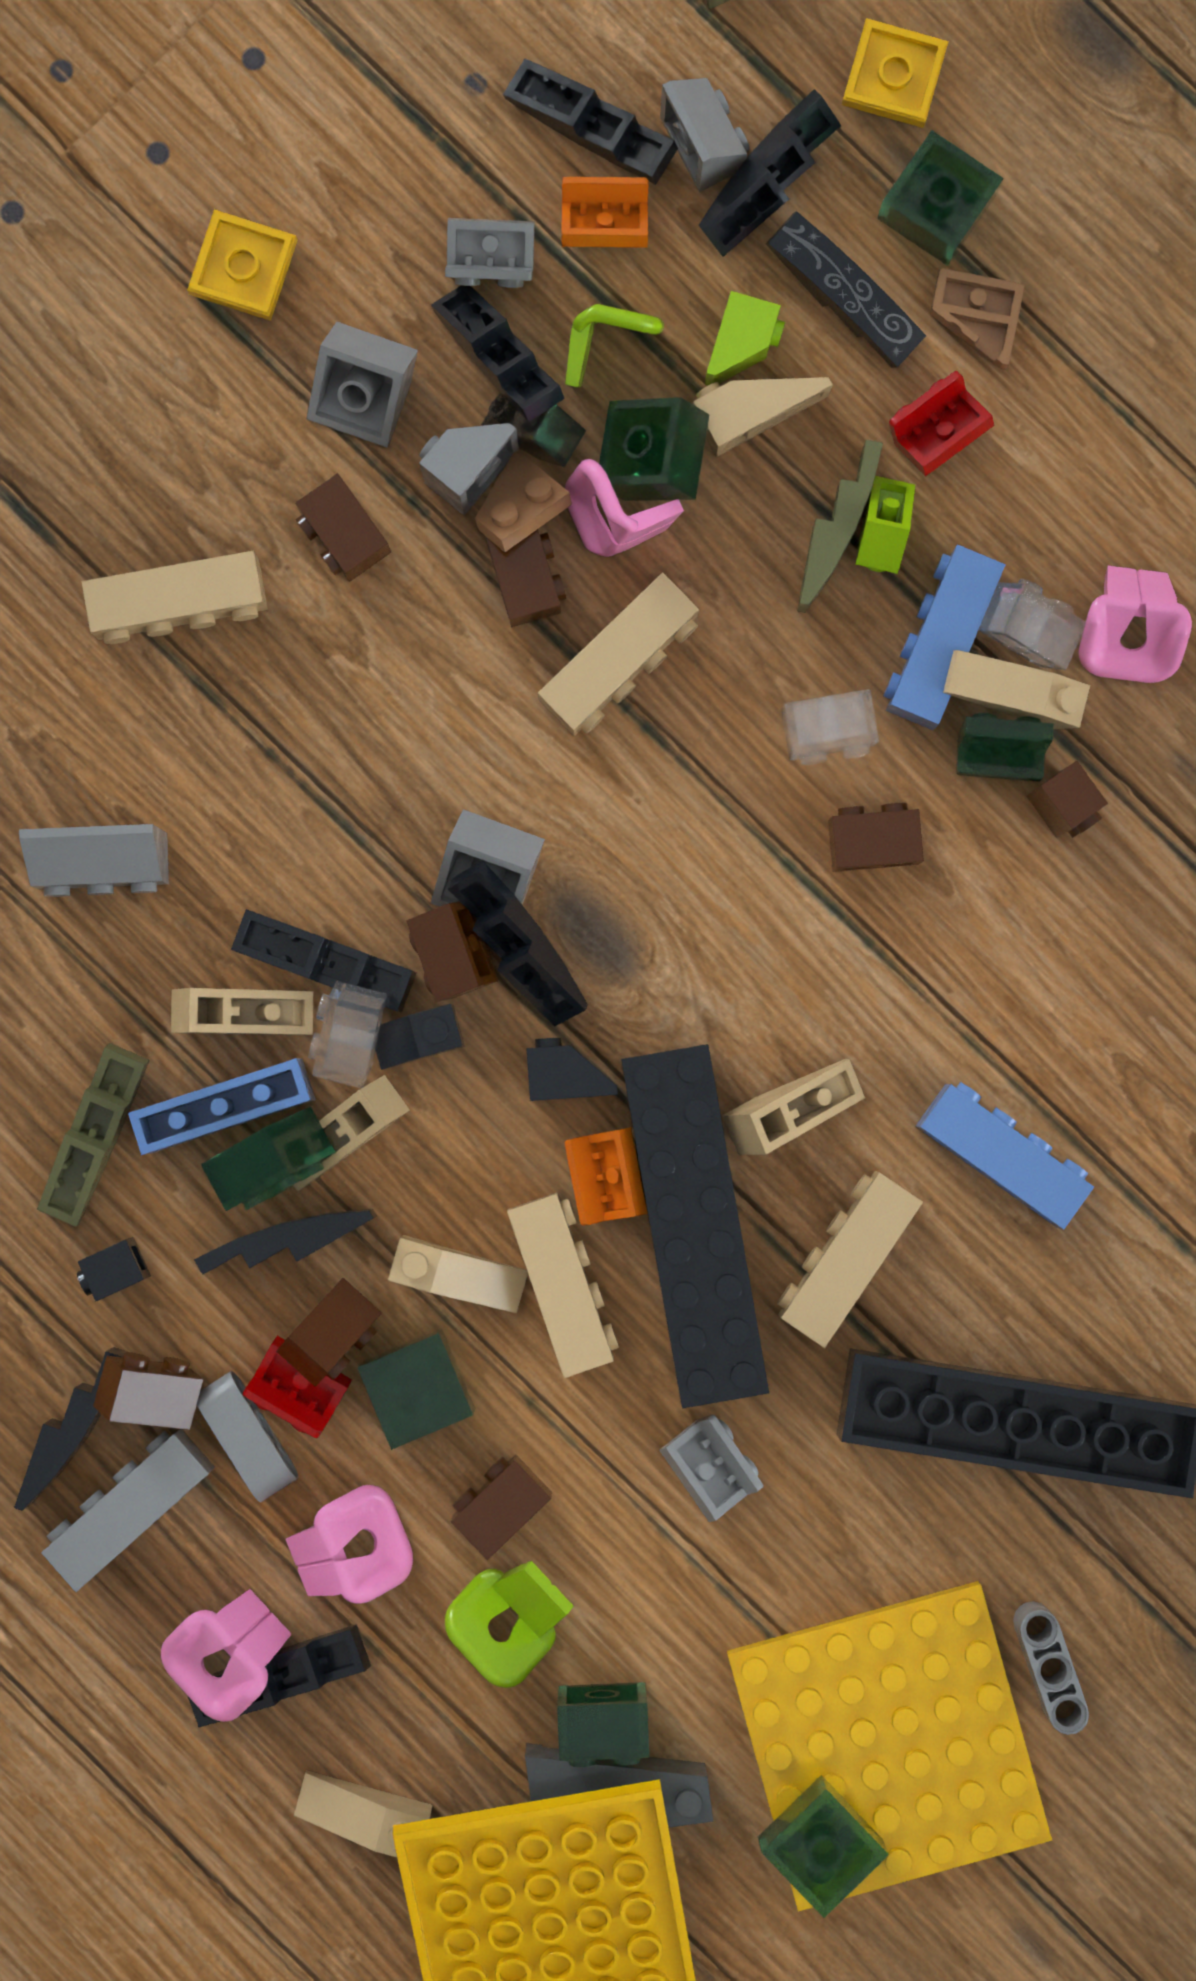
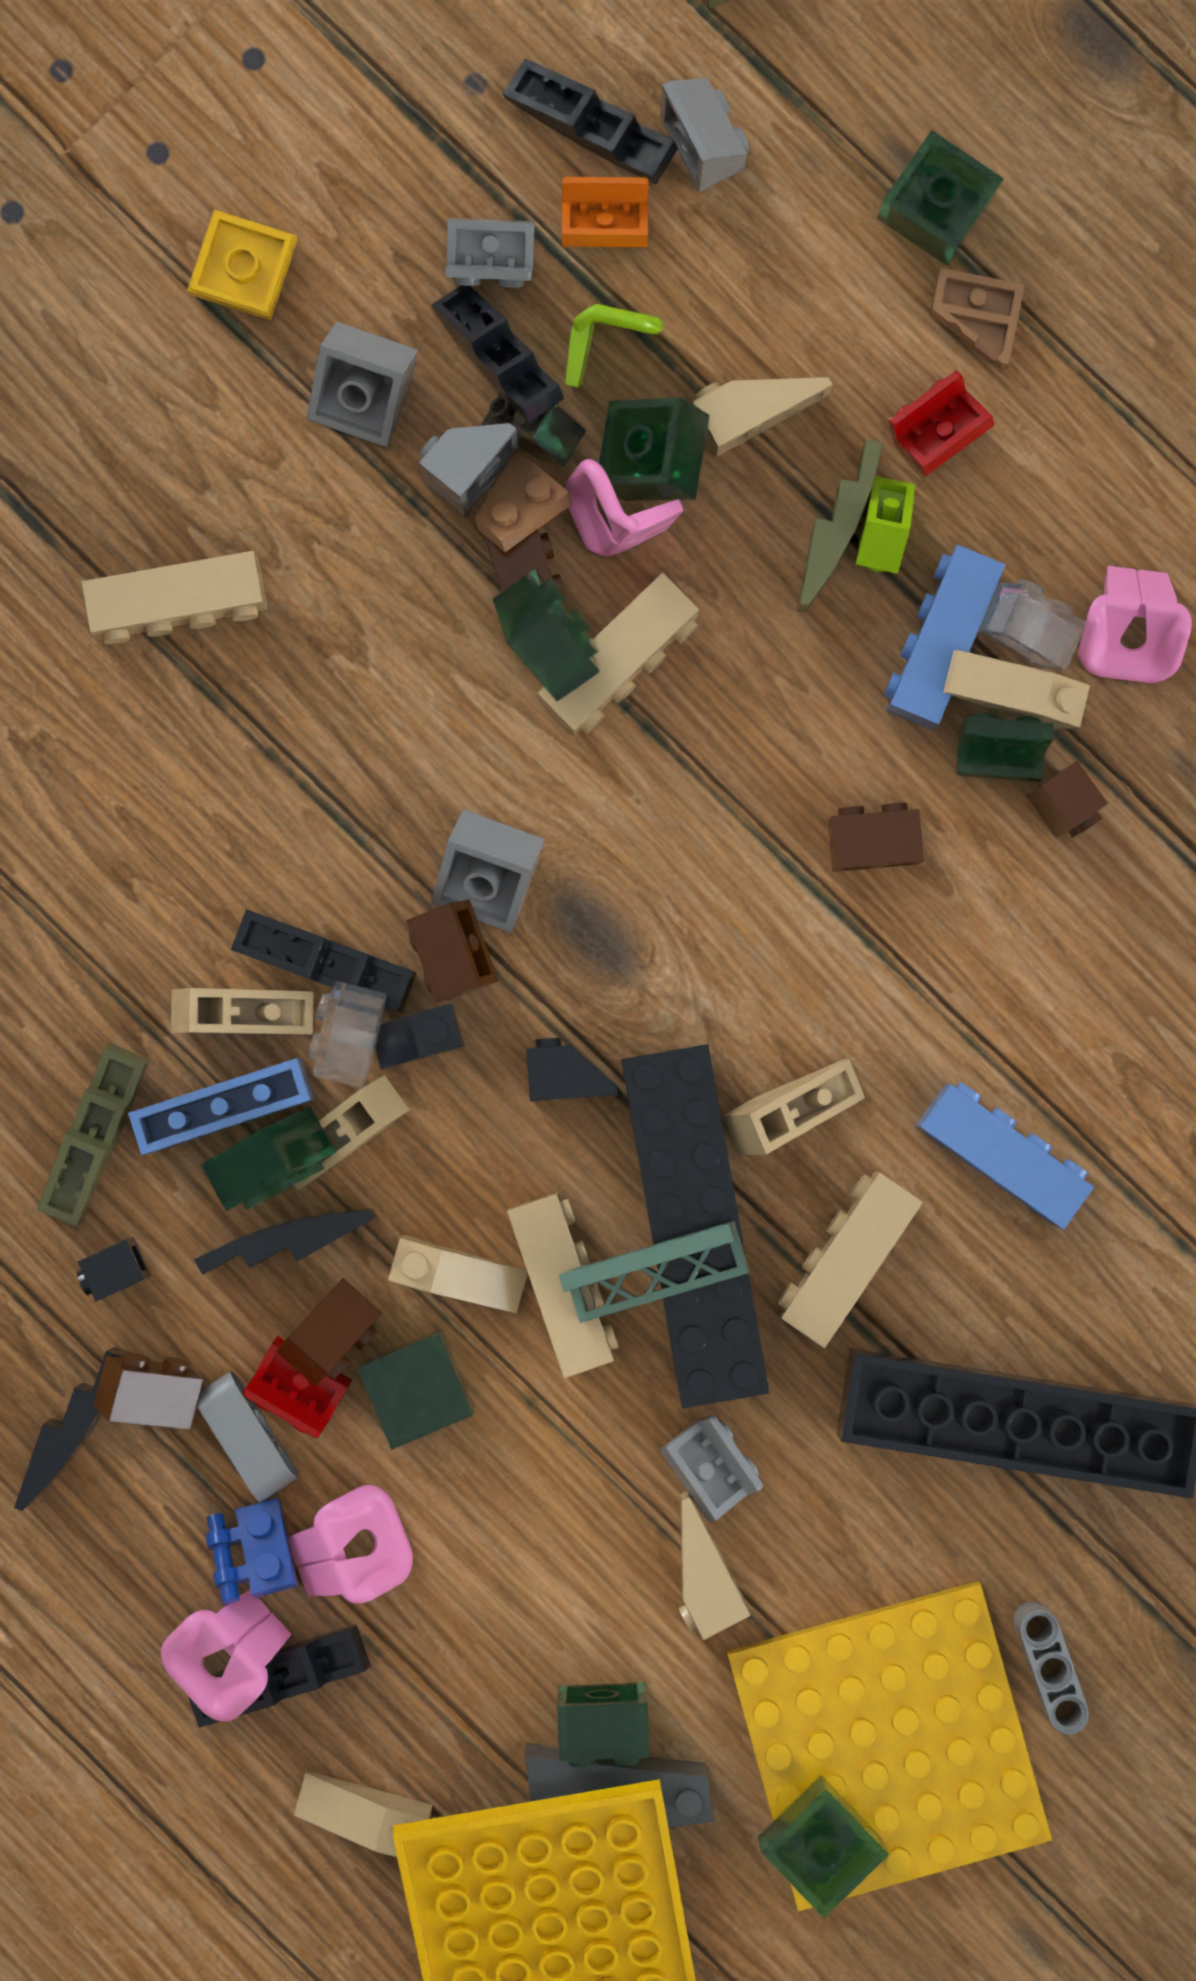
light grey slope [19,824,169,897] -> none
light grey brick [41,1429,215,1592] -> none
reddish brown brick [295,473,391,582] -> none
lime piece [445,1561,574,1688] -> none
black slope [448,860,588,1027] -> none
reddish brown brick [451,1455,552,1561] -> none
orange bracket [565,1127,648,1226] -> none
black slope [699,89,841,257] -> none
lime slope [705,291,785,386] -> none
black slope [766,212,926,368] -> none
clear brick [781,689,879,765] -> none
yellow plate [841,18,949,128] -> none
none -> blue plate [205,1498,298,1604]
none -> clear green brick [493,569,600,702]
none -> sand green fence [559,1221,750,1323]
none -> tan slope [679,1491,751,1640]

